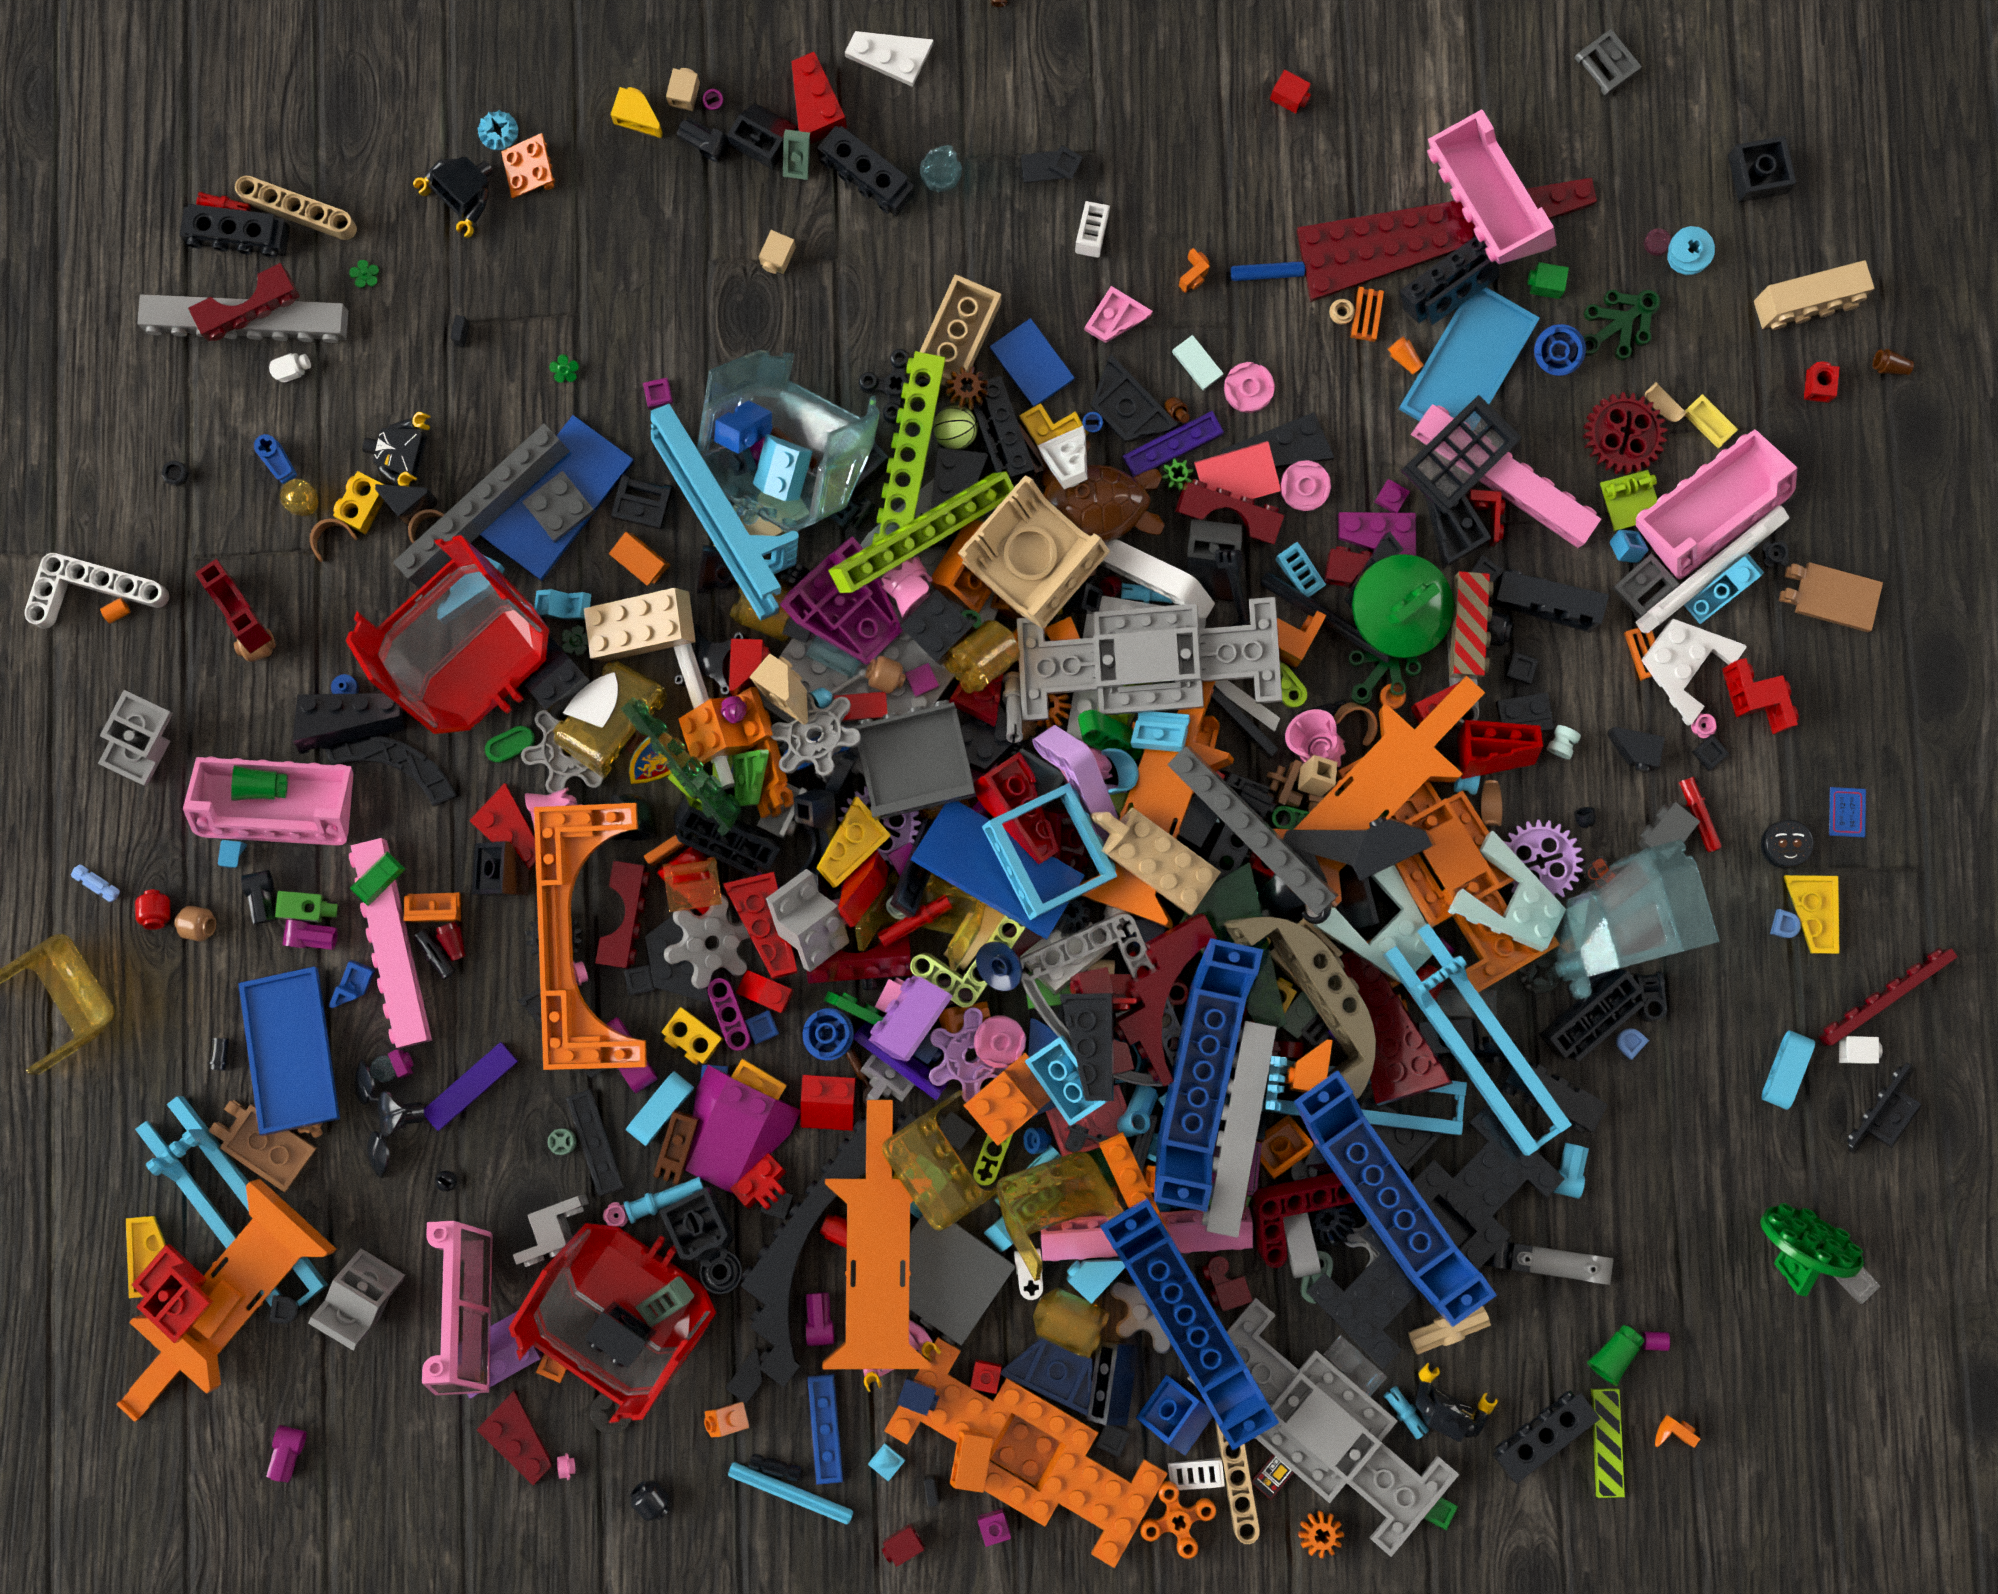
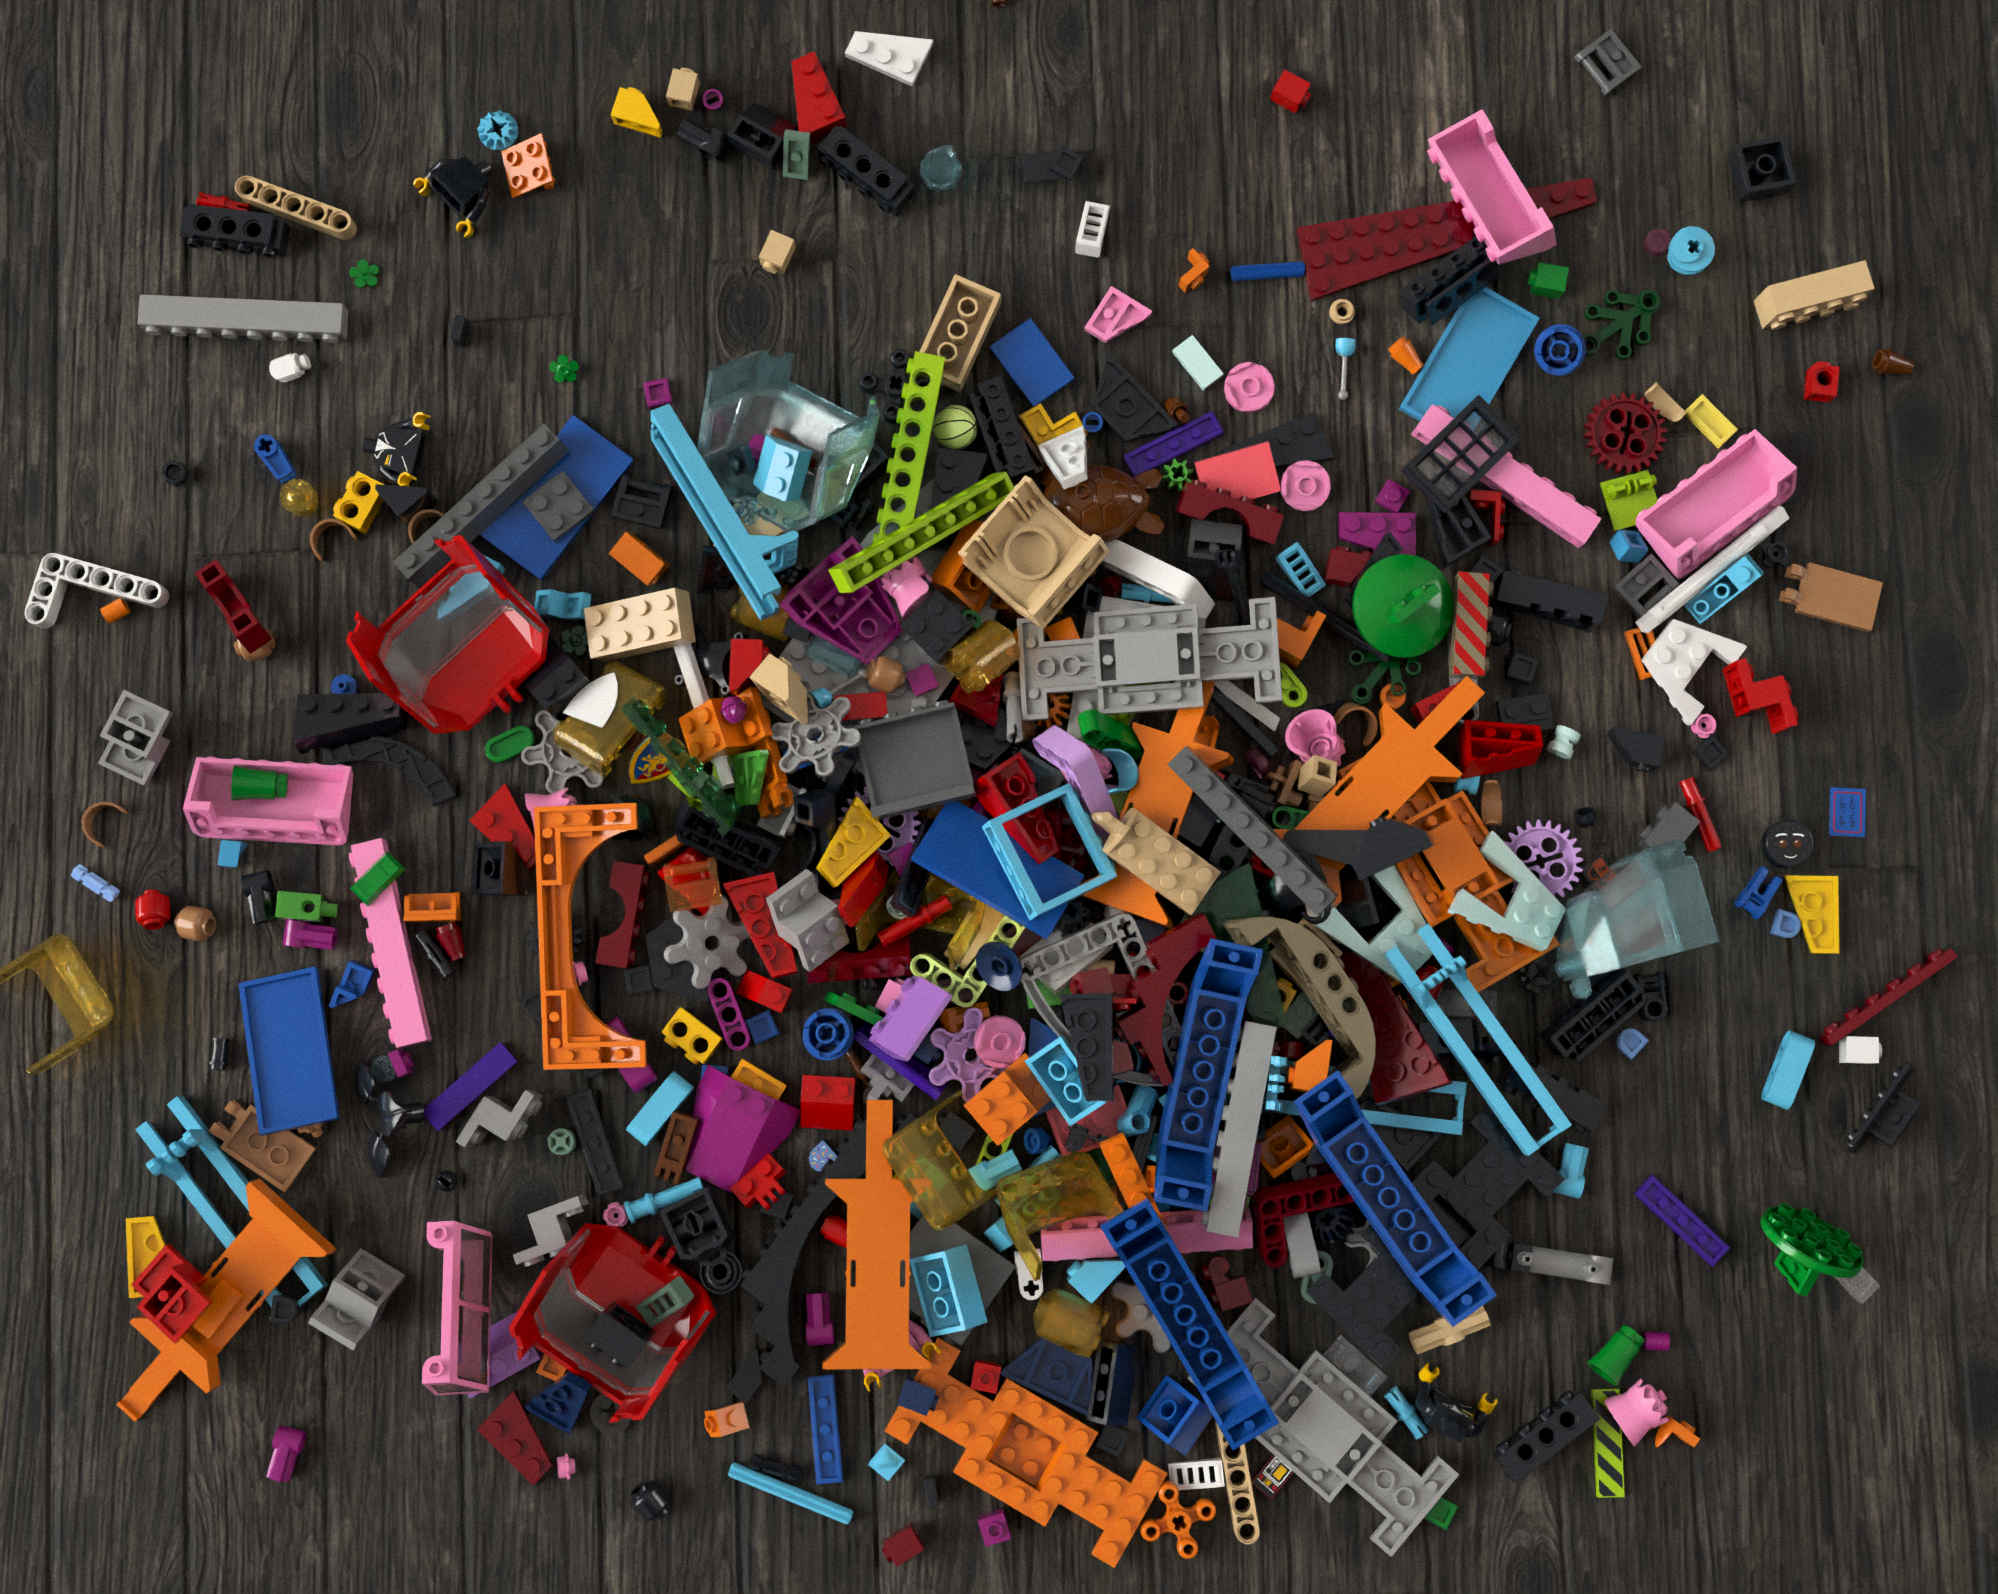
dark red arch [188,263,300,342] -> none
blue brick [714,400,772,454] -> none
reddish brown gear [945,366,988,410] -> none
orange hinge [950,1430,993,1493] -> none
medium azure plate [1131,712,1191,752] -> none
orange gear [1298,1511,1344,1558] -> none
orange tile [1350,287,1384,342] -> none
none -> medium nougat helmet [81,802,129,848]
none -> light grey bracket [456,1090,543,1147]
none -> dark blue wing [524,1372,592,1434]
none -> medium blue tile [809,1140,838,1172]
none -> medium azure slope [910,1244,988,1337]
none -> medium azure piece [965,1149,1022,1194]
none -> clear pink tile [1245,748,1271,779]
none -> hinge [1335,338,1356,400]
none -> bright pink hat [1604,1379,1669,1447]
none -> dark purple tile [1633,1175,1731,1267]
none -> blue piece [1734,866,1783,920]

